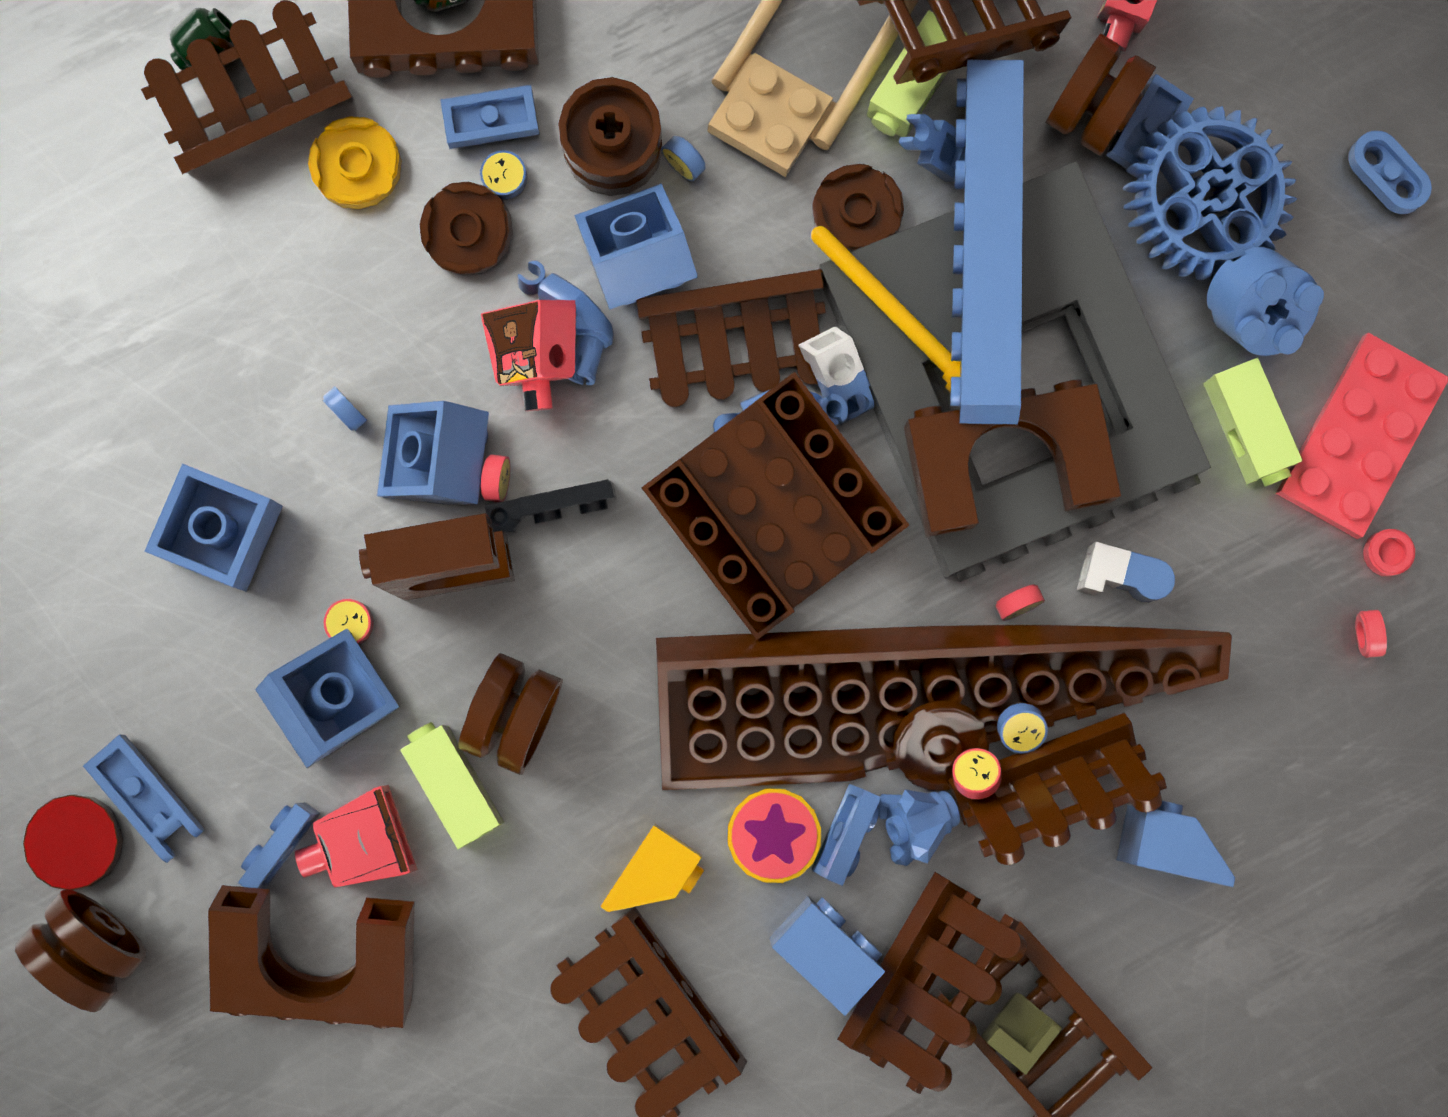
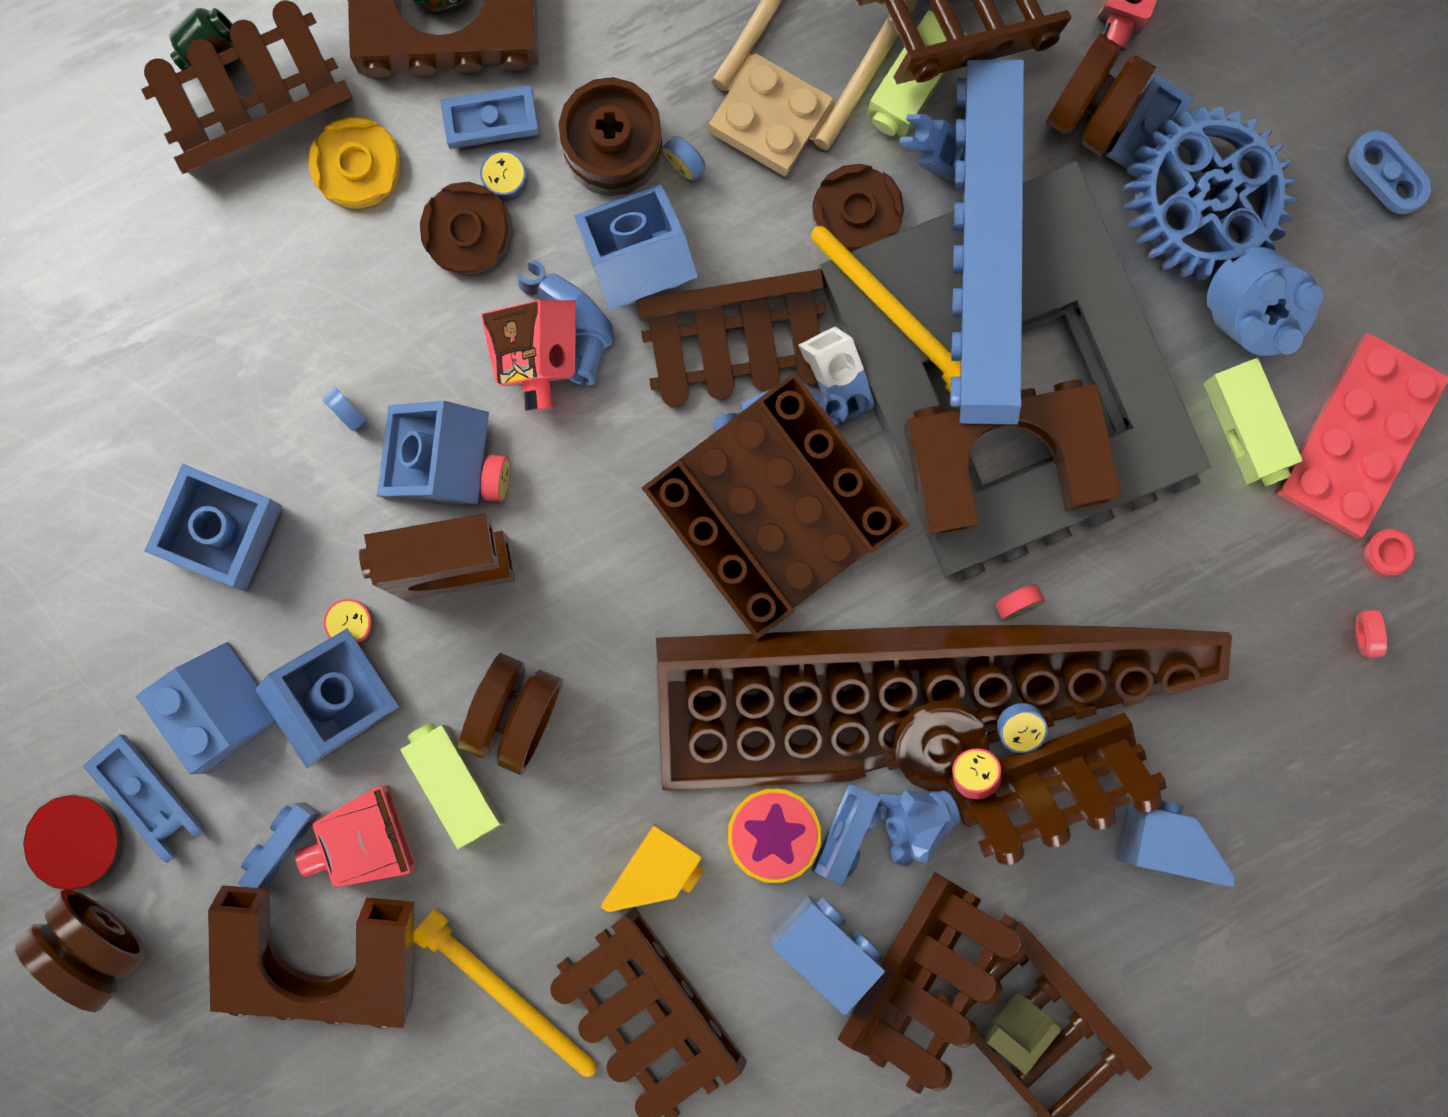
black hinge [485,479,616,532] -> none
leg [1077,542,1175,603] -> none
none -> medium blue slope [135,642,276,774]
none -> yellow piece [414,908,597,1077]

